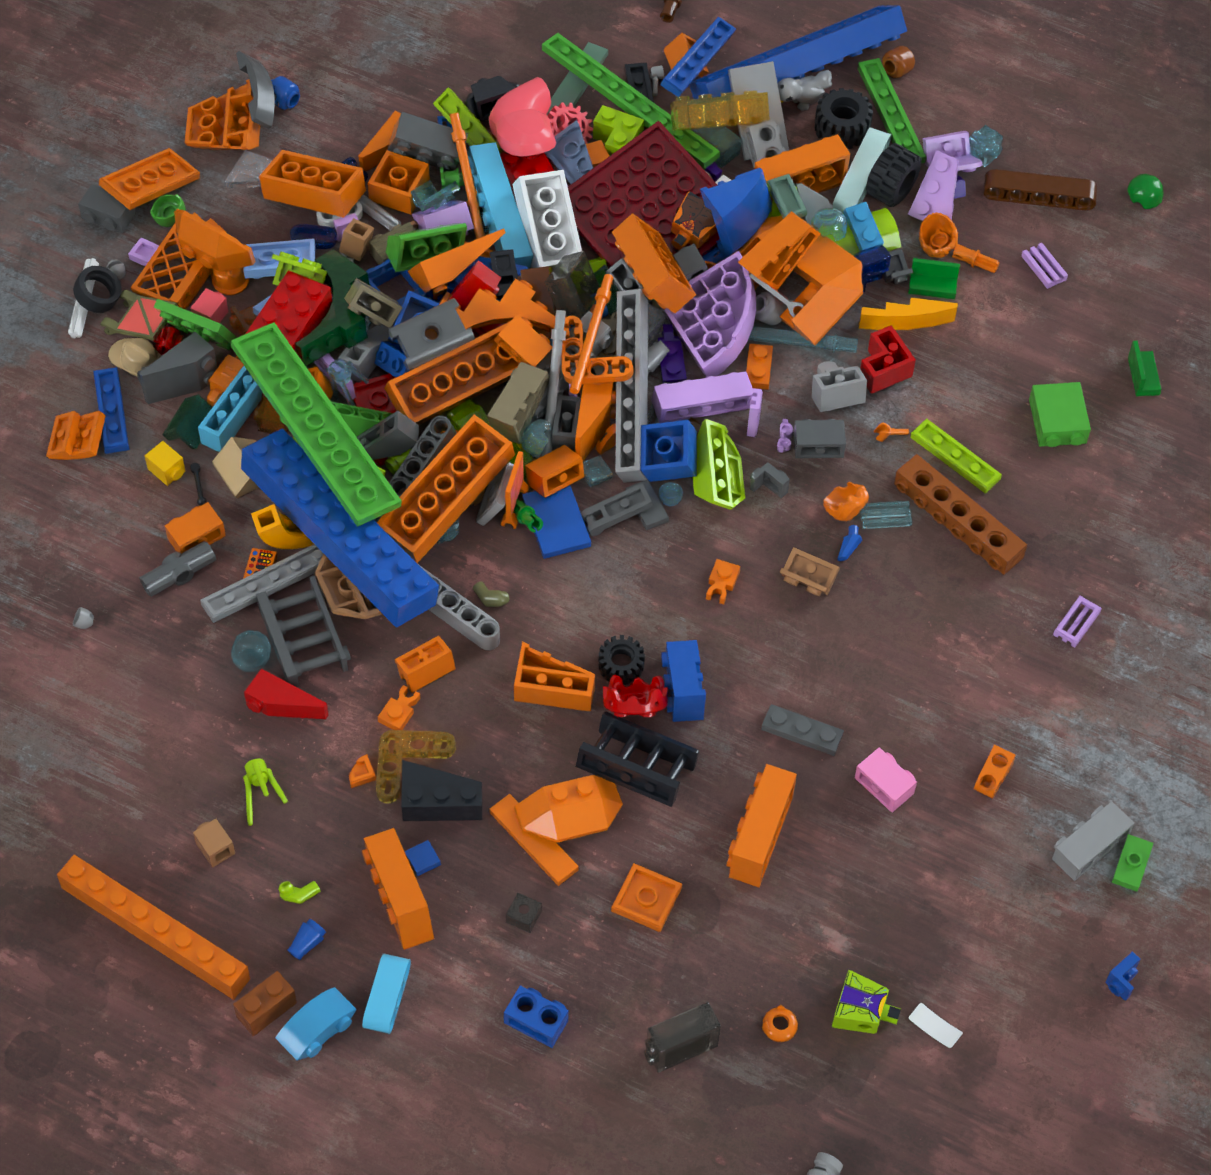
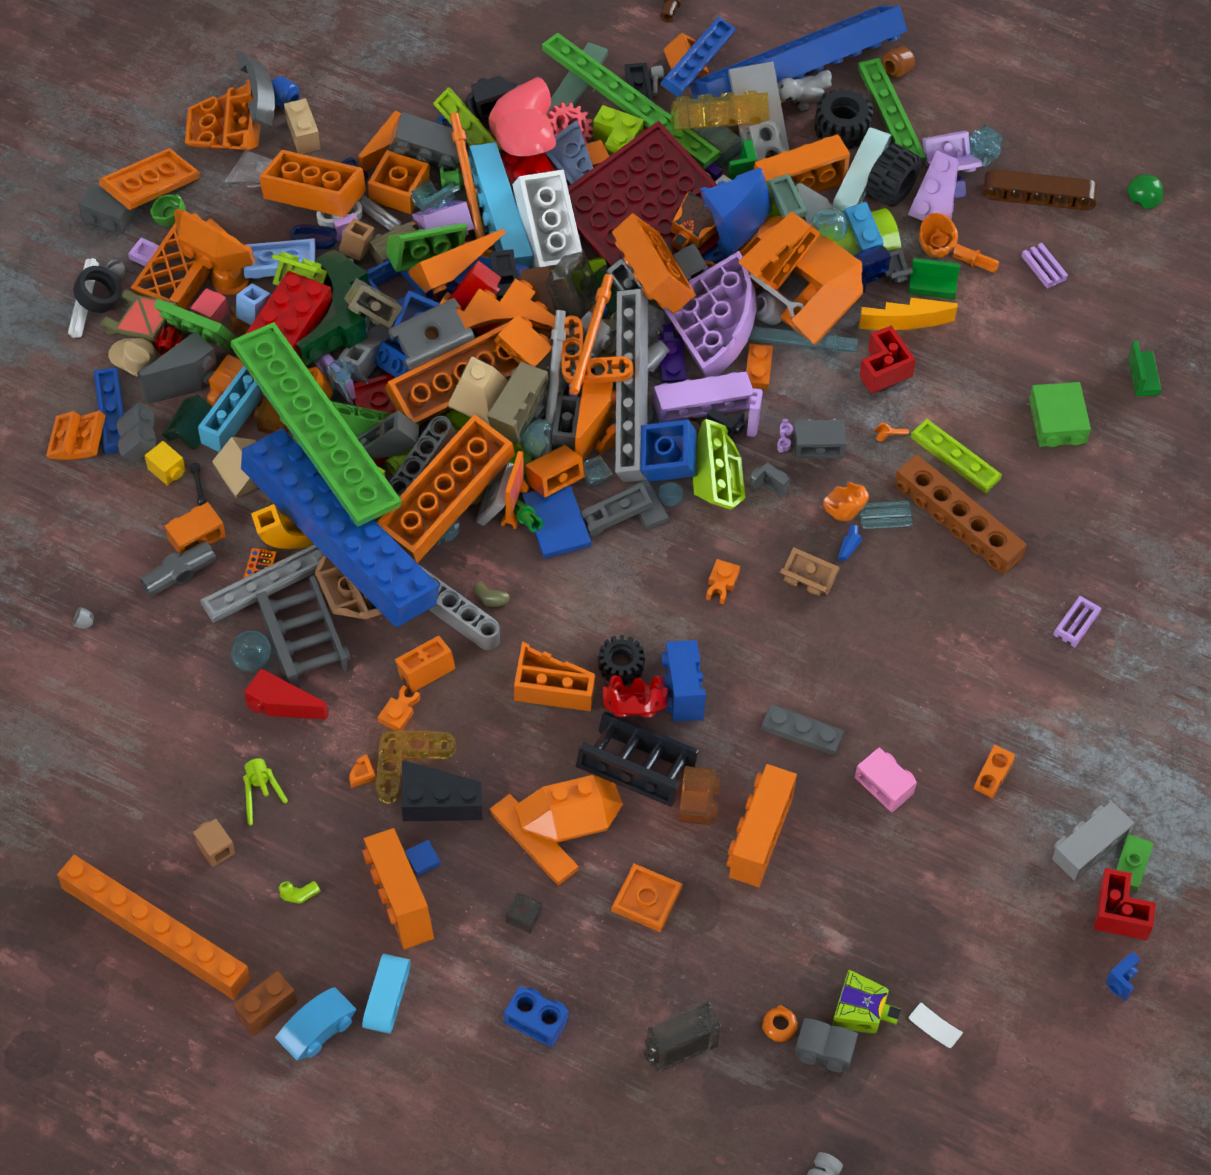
blue cone [287,919,326,961] -> none
light grey brick [812,361,867,412] -> none
none -> dark grey brick [117,403,156,462]
none -> light blue brick [236,284,271,325]
none -> tan brick [284,98,320,154]
none -> tan slope [447,356,508,426]
none -> clear orange brick [679,766,721,825]
none -> black bracket [707,407,745,439]
none -> green panel [727,139,758,180]
none -> dark grey brick [795,1018,858,1072]
none -> red brick [1093,868,1156,940]

